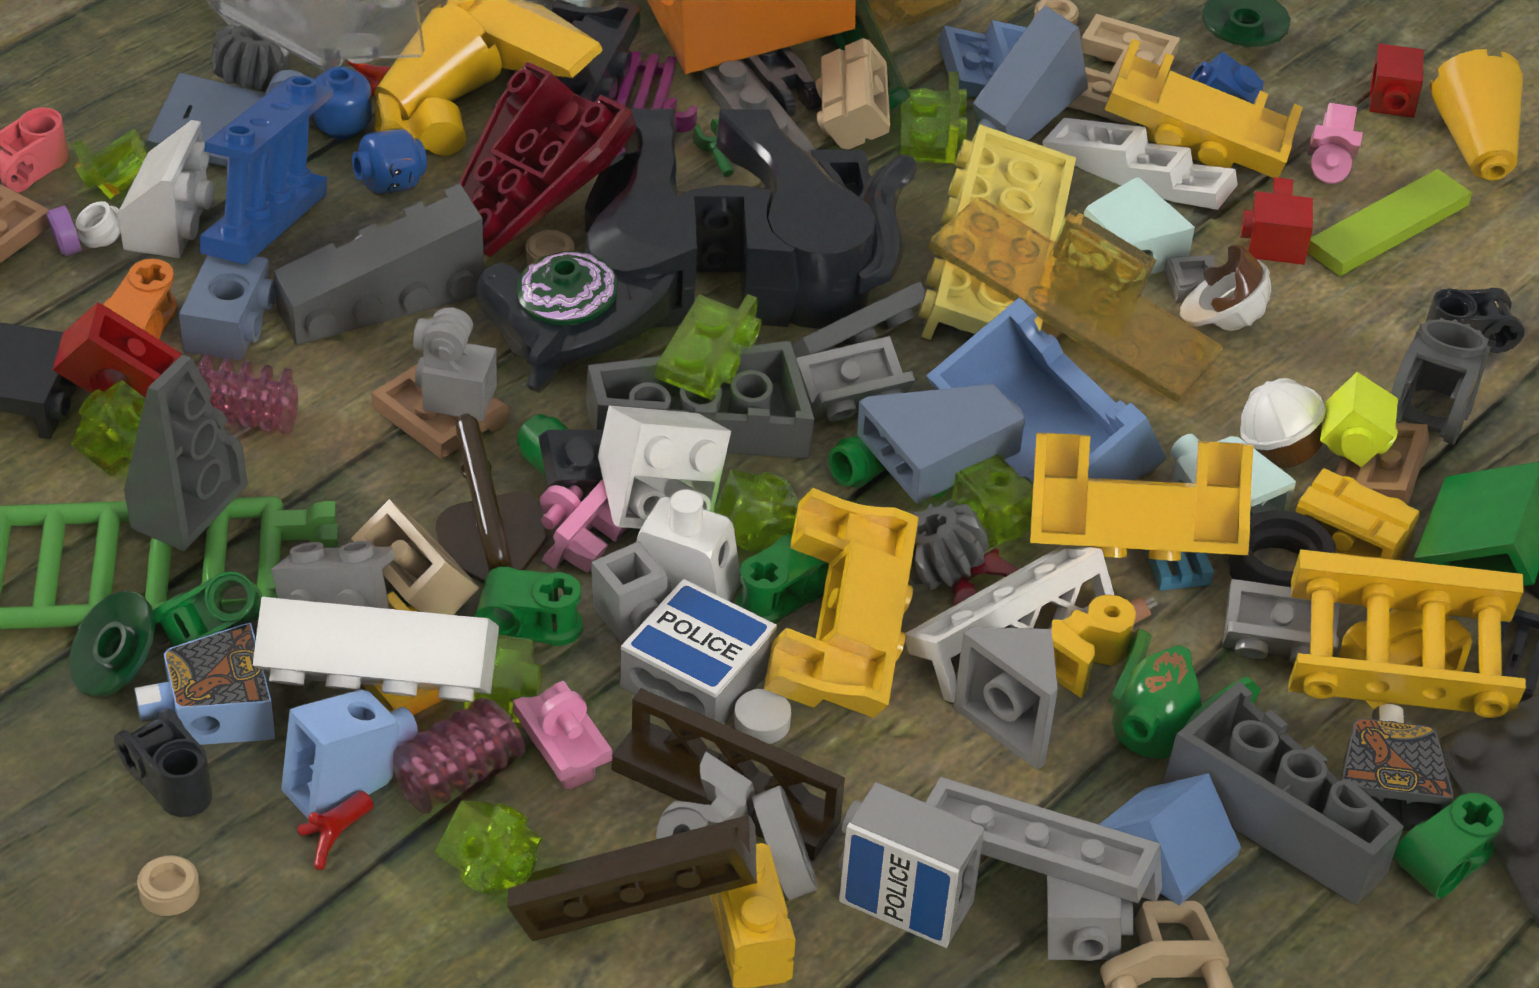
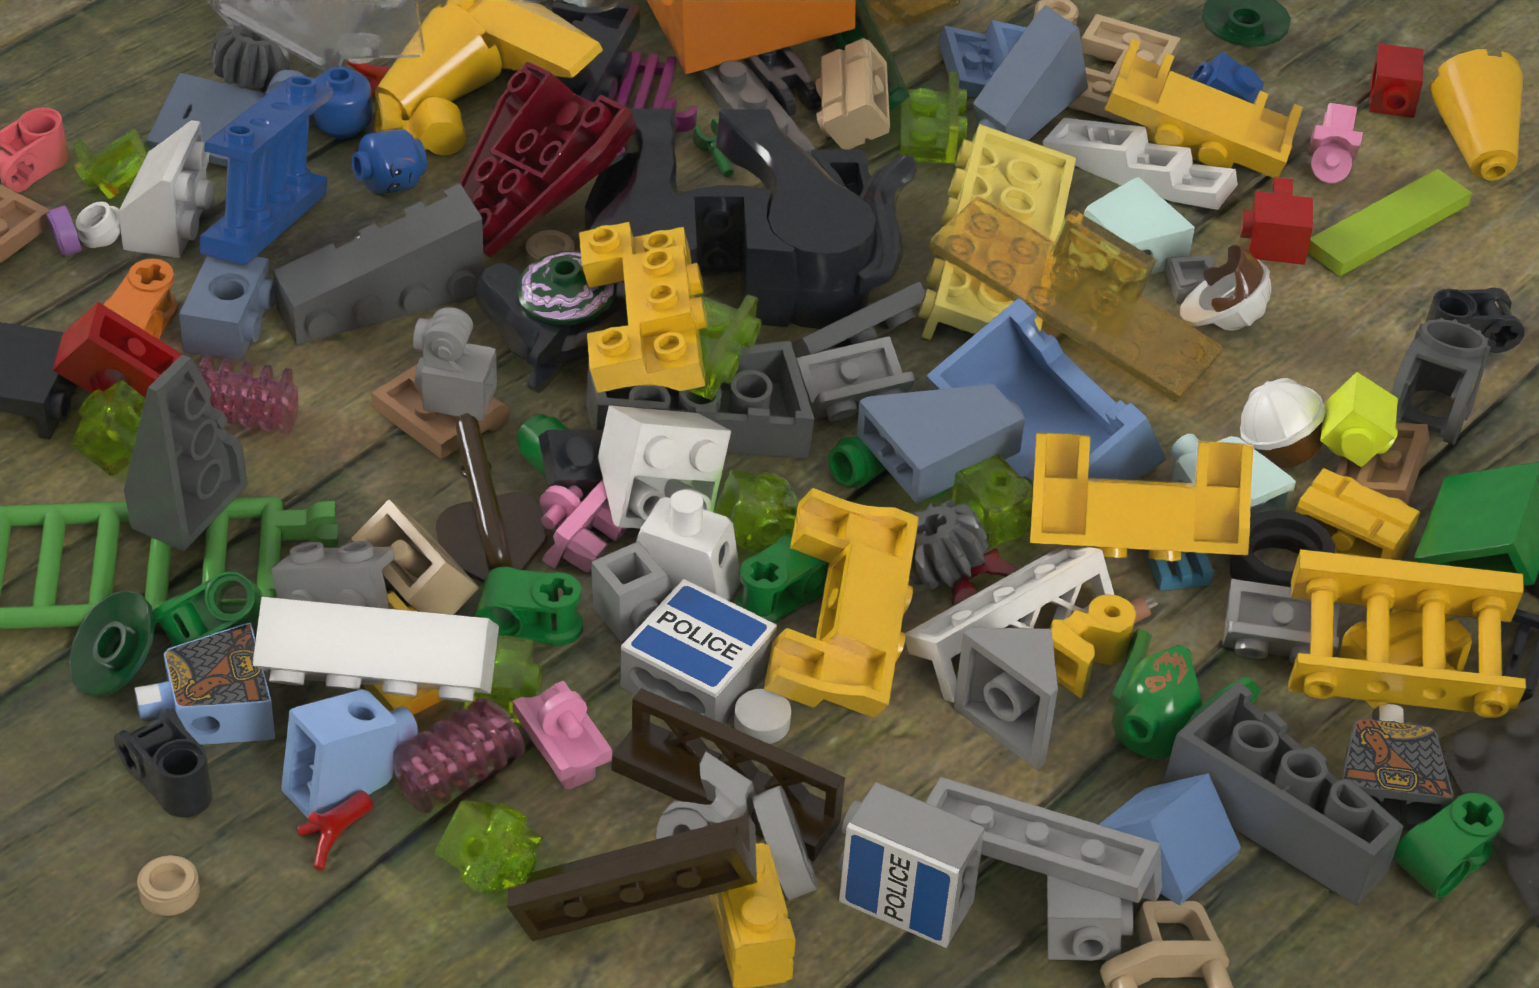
none -> yellow bracket [579,222,708,393]

